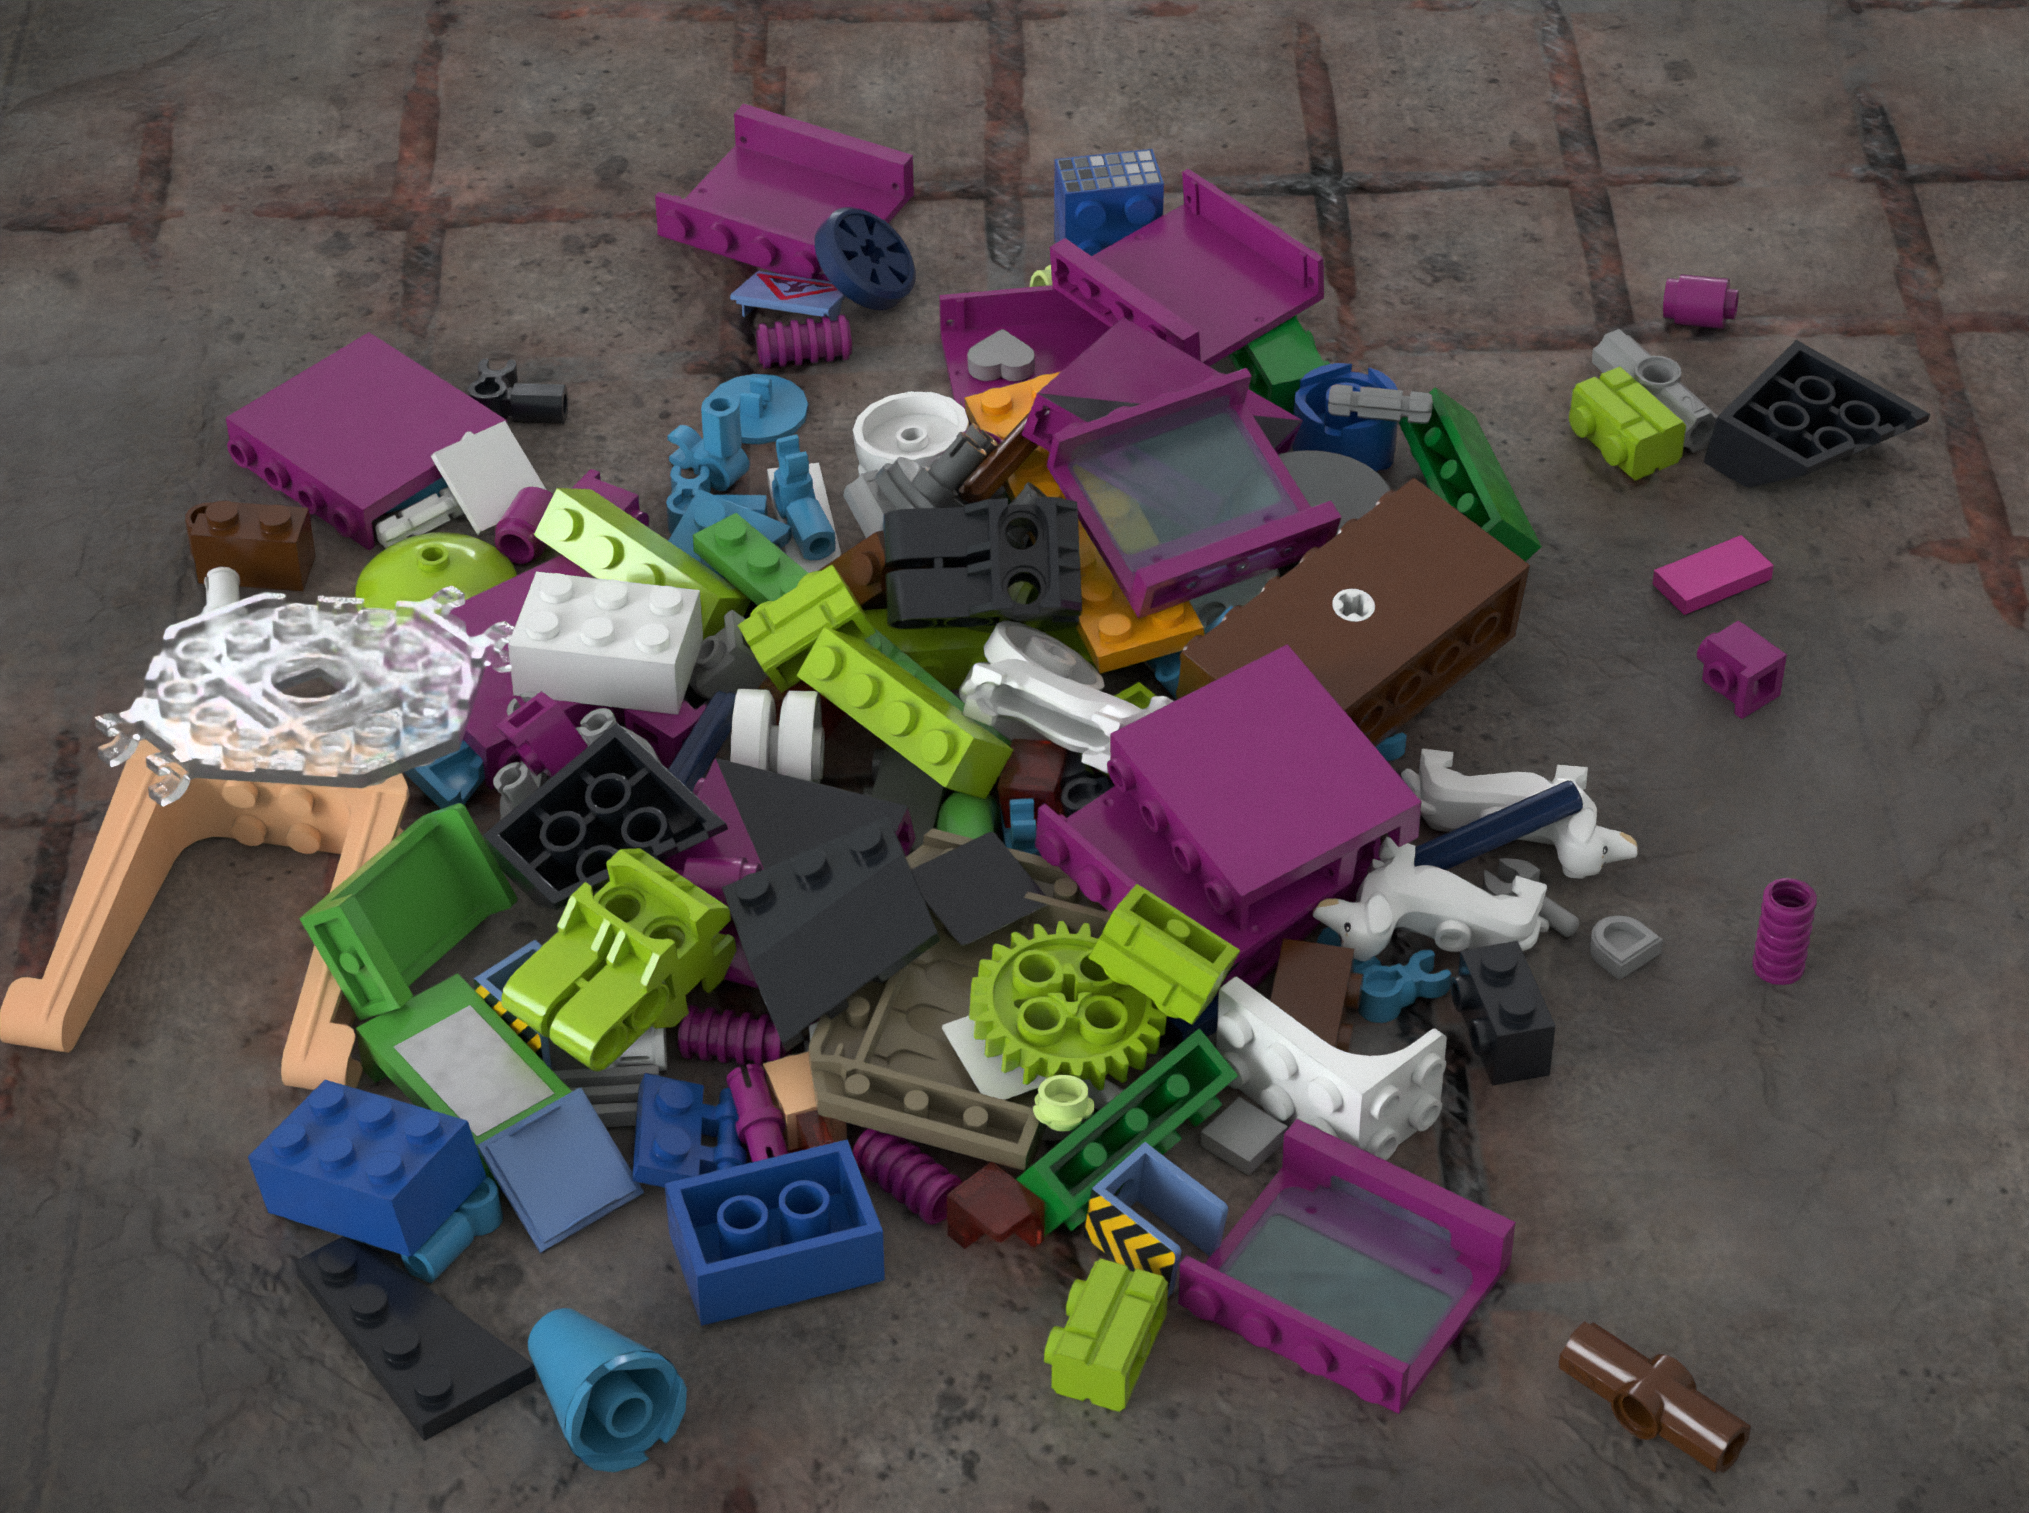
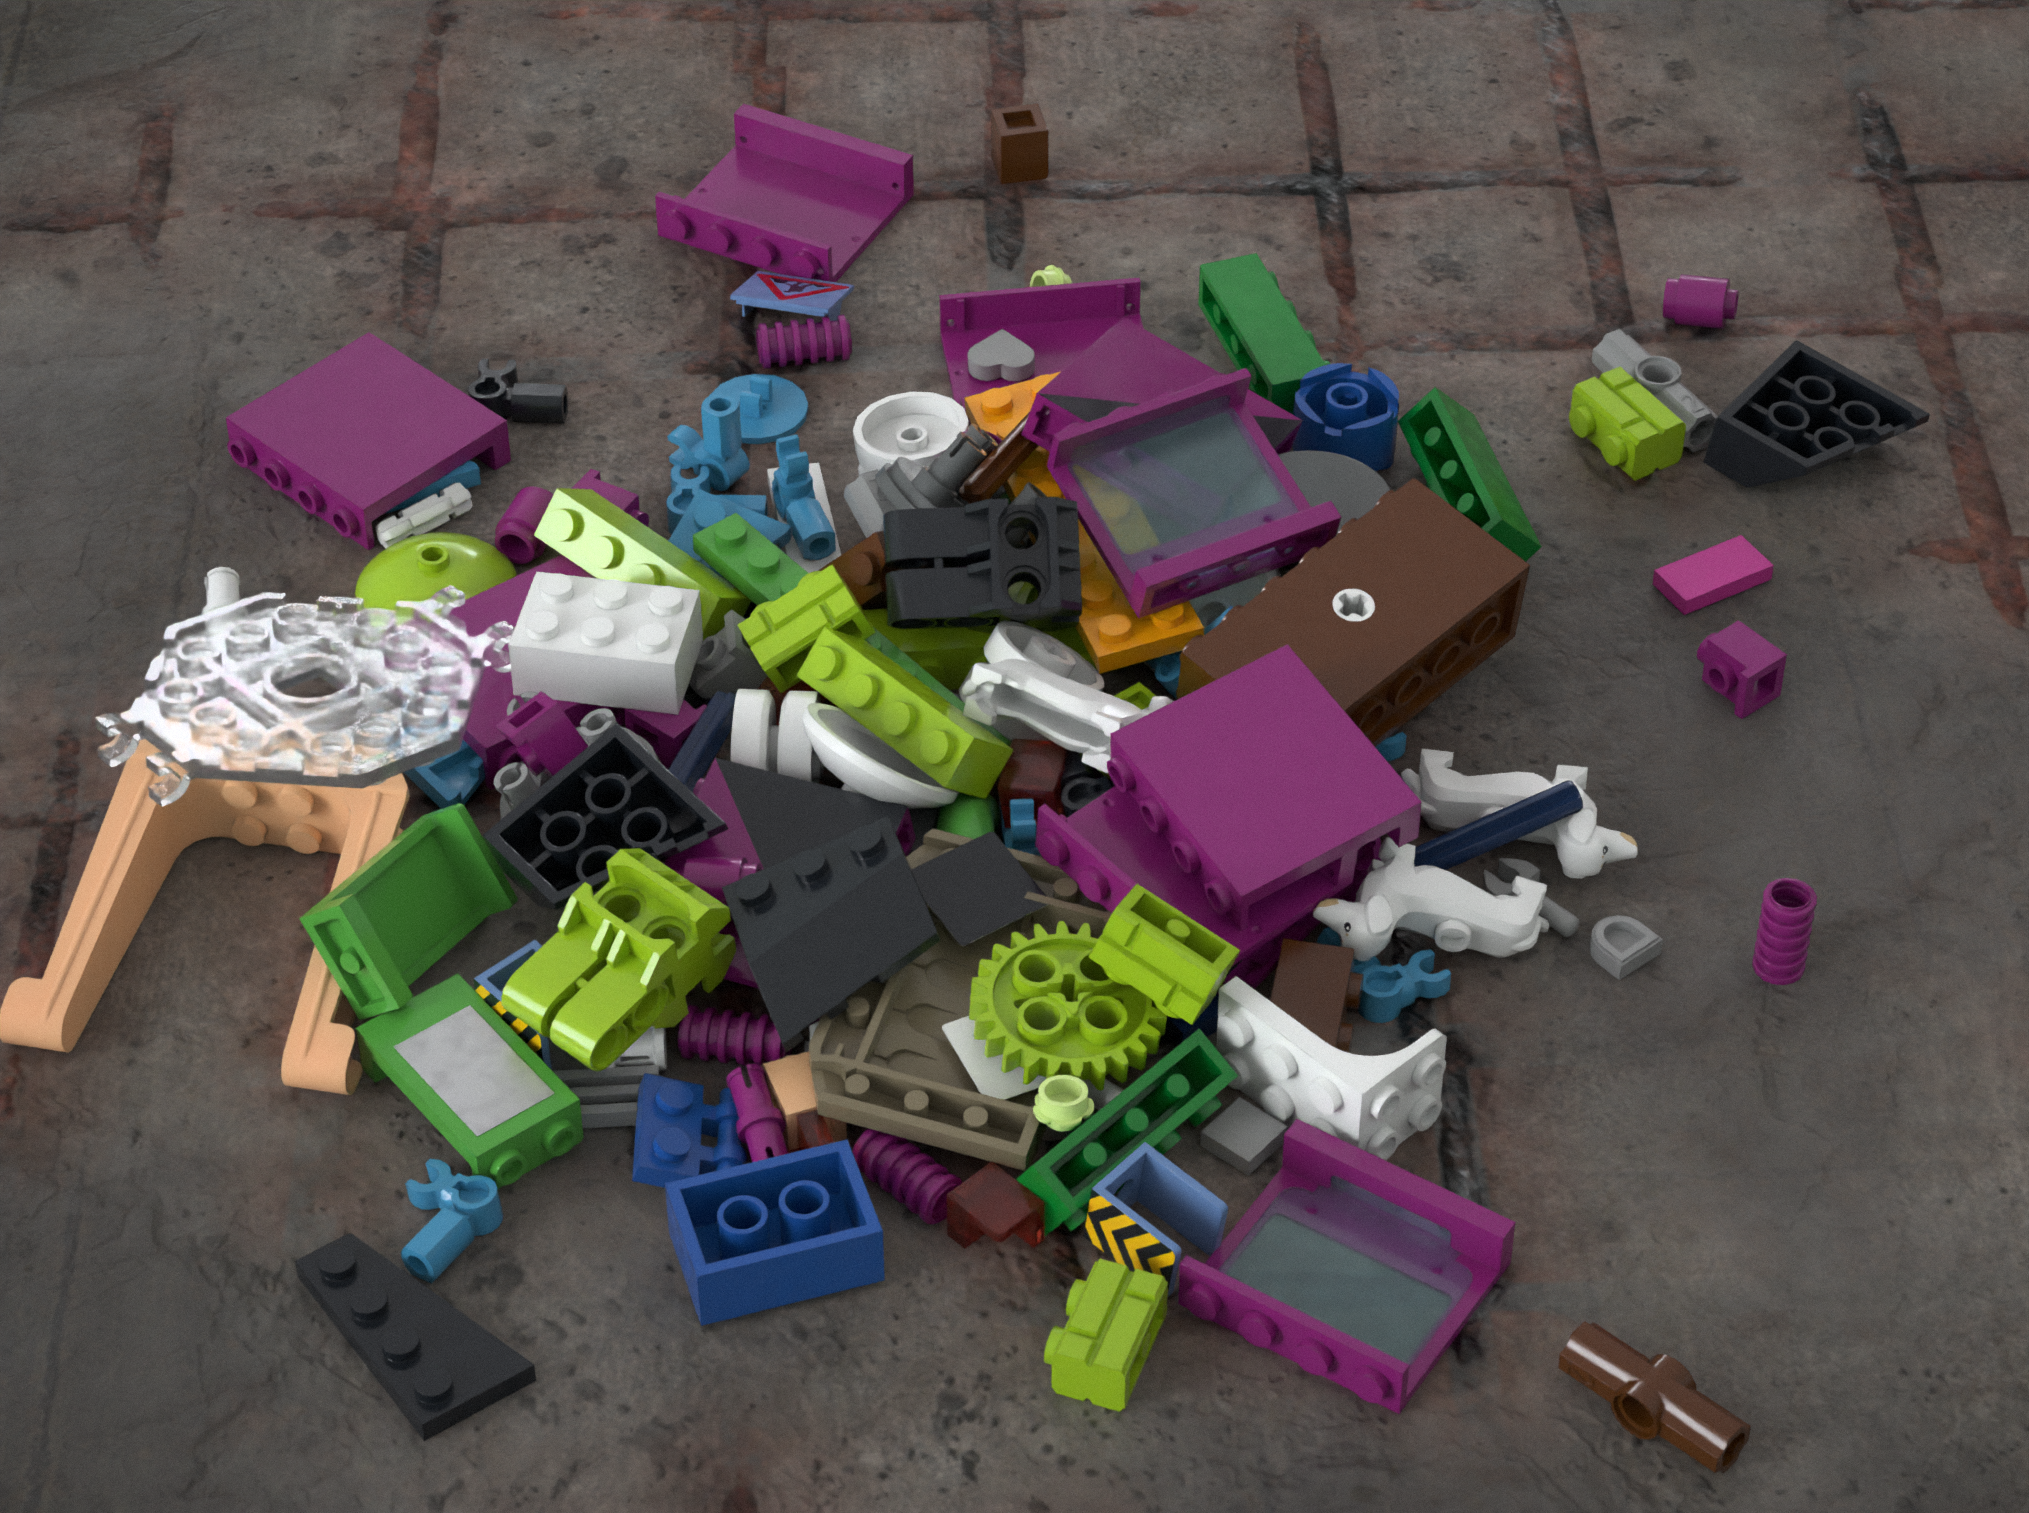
reddish brown hinge [185,500,316,592] -> none
blue brick [248,1080,486,1257] -> none
white piece [431,421,546,535] -> none
medium blue piece [476,1087,644,1253] -> none
dark azure cone [528,1308,687,1472] -> none
dark blue wheel [814,207,916,310] -> none
magenta panel [1049,169,1325,366] -> none
blue brick [1054,149,1164,256] -> none
light grey axle [1328,384,1433,424] -> none
black brick [1451,941,1556,1086] -> none
none -> white dish [802,703,959,809]
none -> reddish brown panel [991,103,1048,184]

